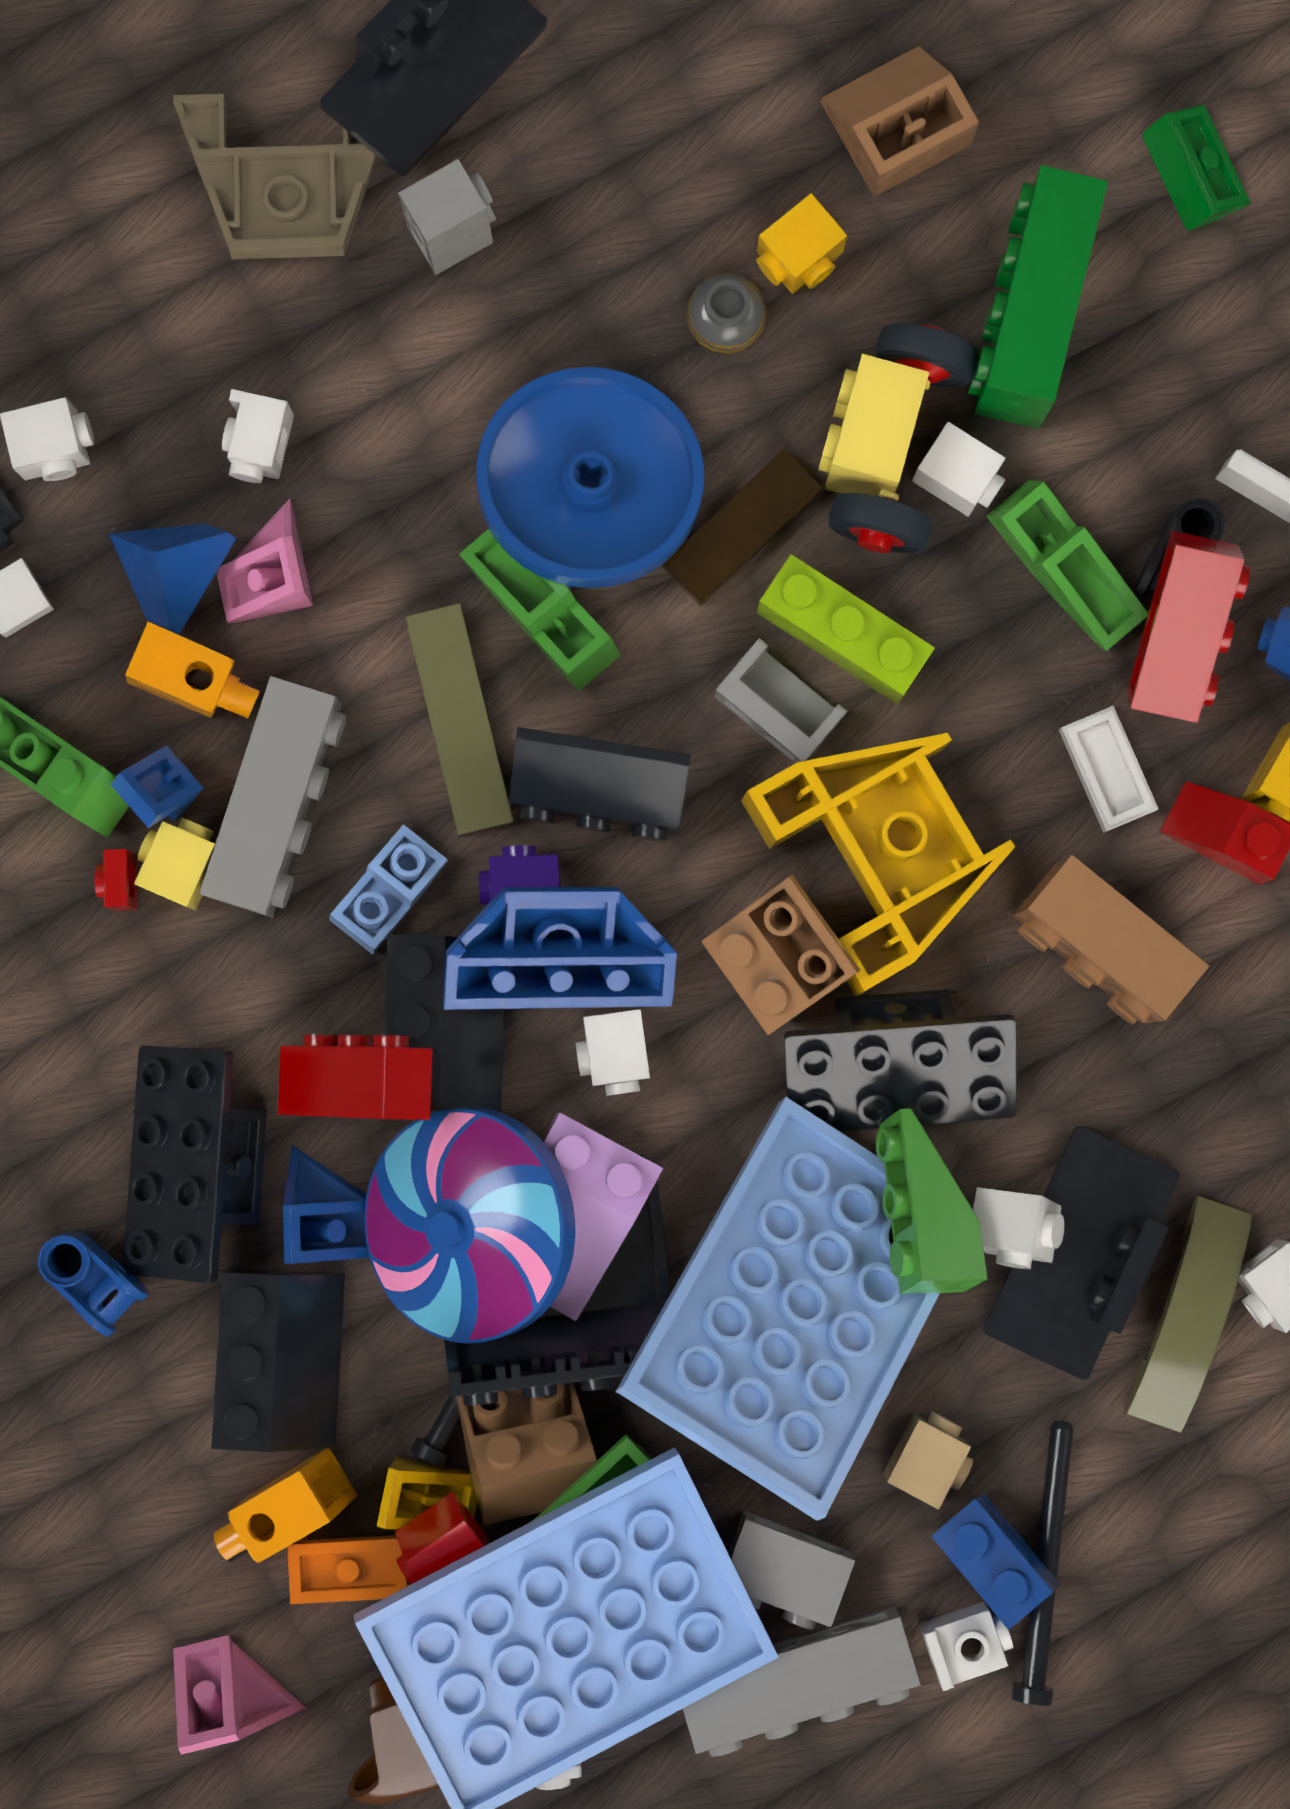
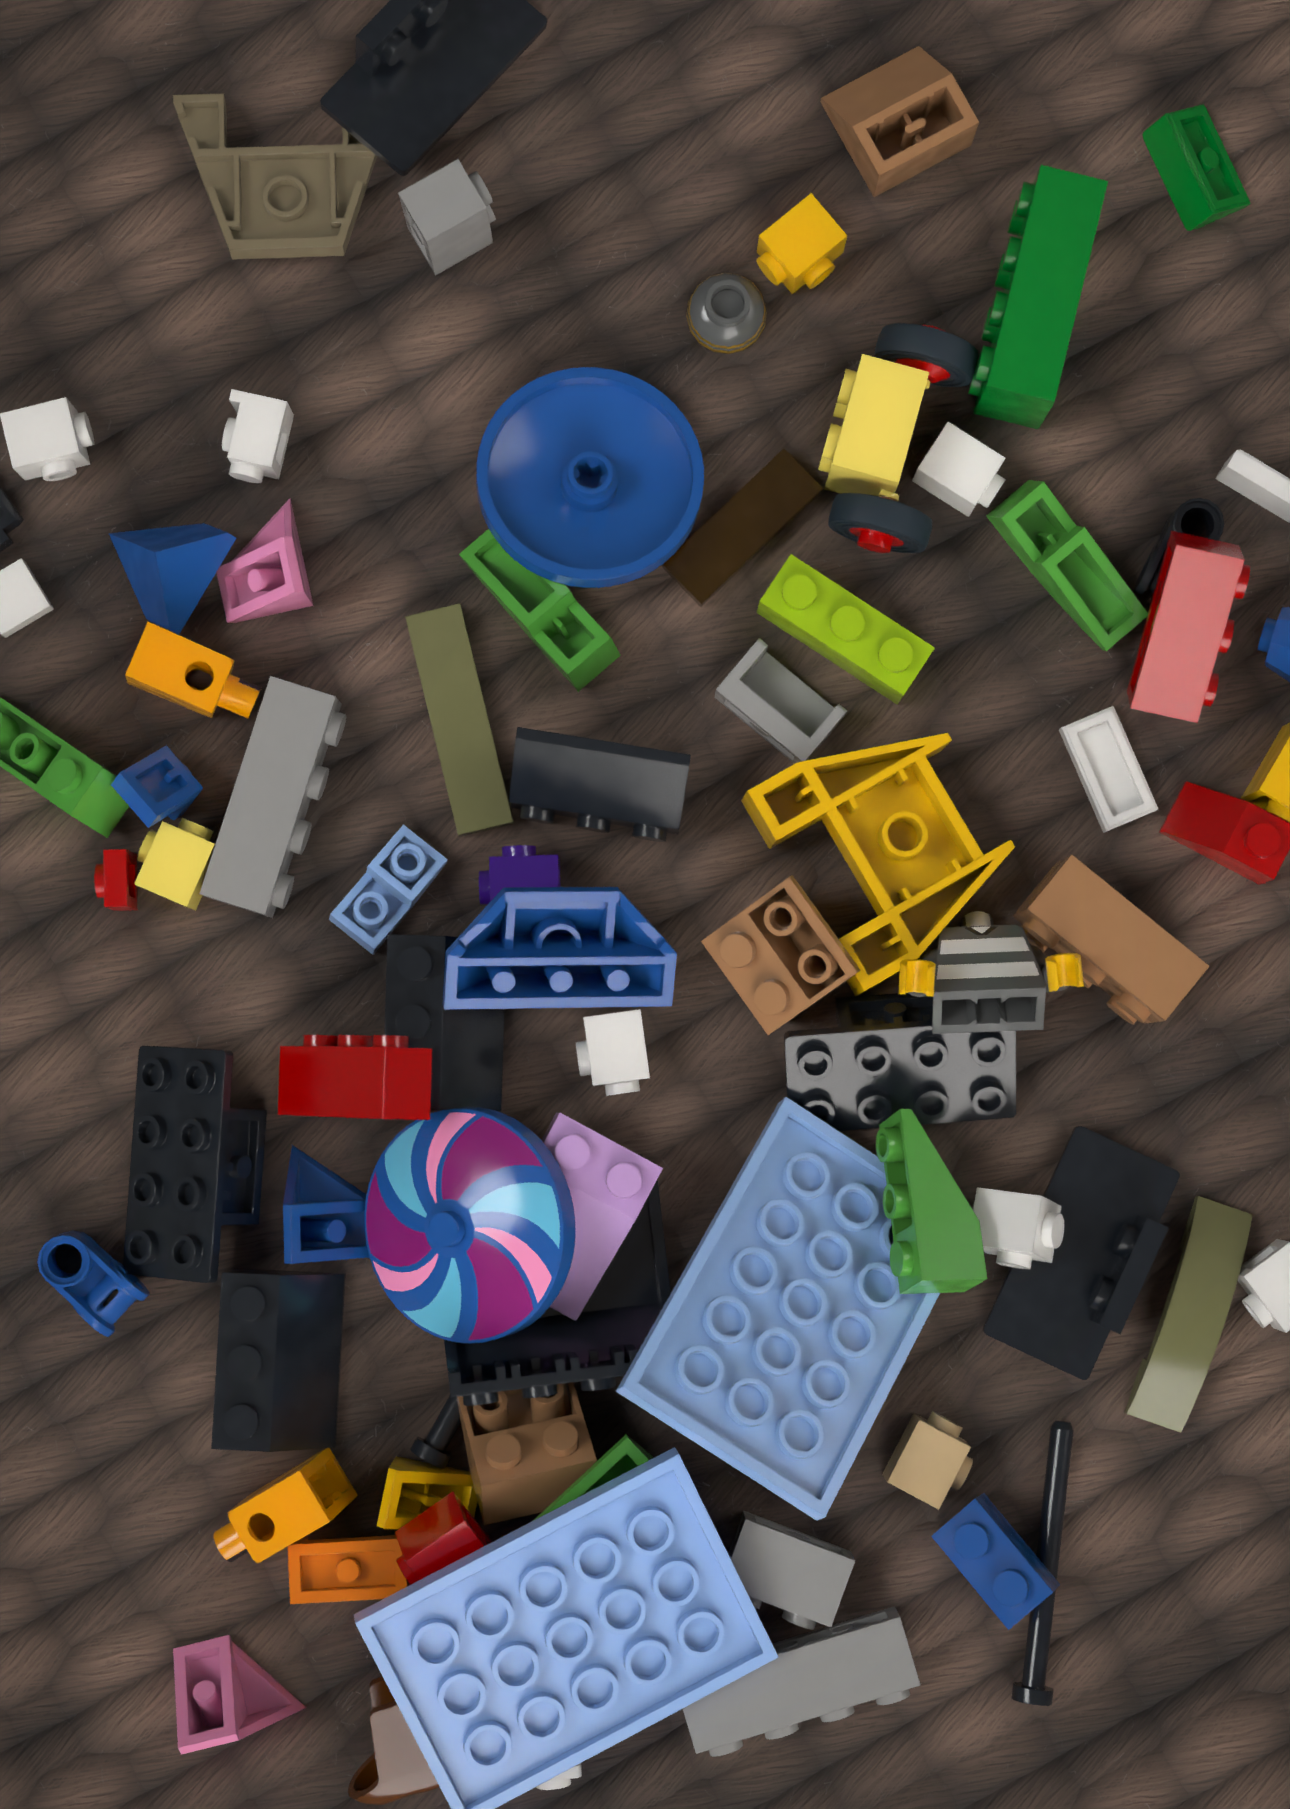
white brick [919,1601,1014,1691] -> none
none -> dark grey torso [898,911,1084,1034]

